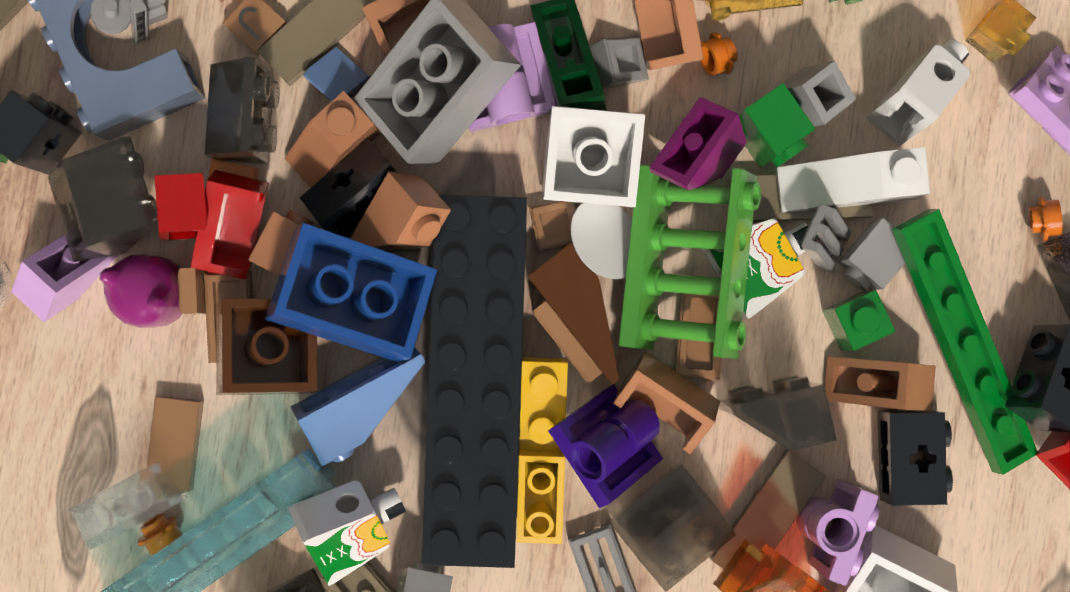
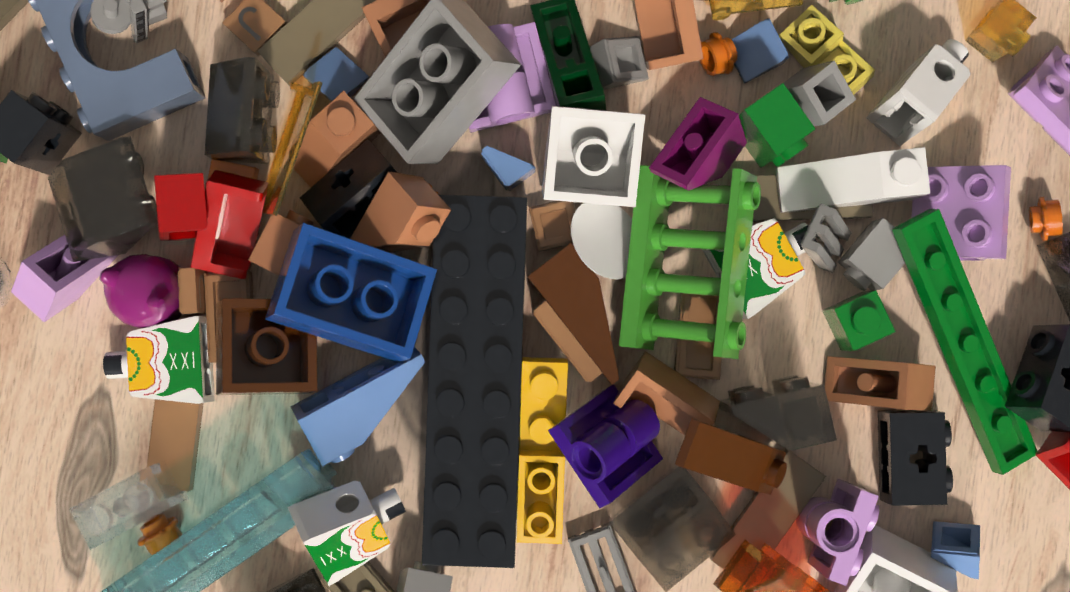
none -> torso [103,316,215,404]
none -> clear yellow piece [263,81,322,216]
none -> medium blue slope [481,146,535,191]
none -> reddish brown slope [675,419,787,495]
none -> medium blue slope [731,18,789,84]
none -> light yellow slope [779,5,875,95]
none -> lavender plate [911,165,1011,261]
none -> medium blue slope [931,521,980,580]

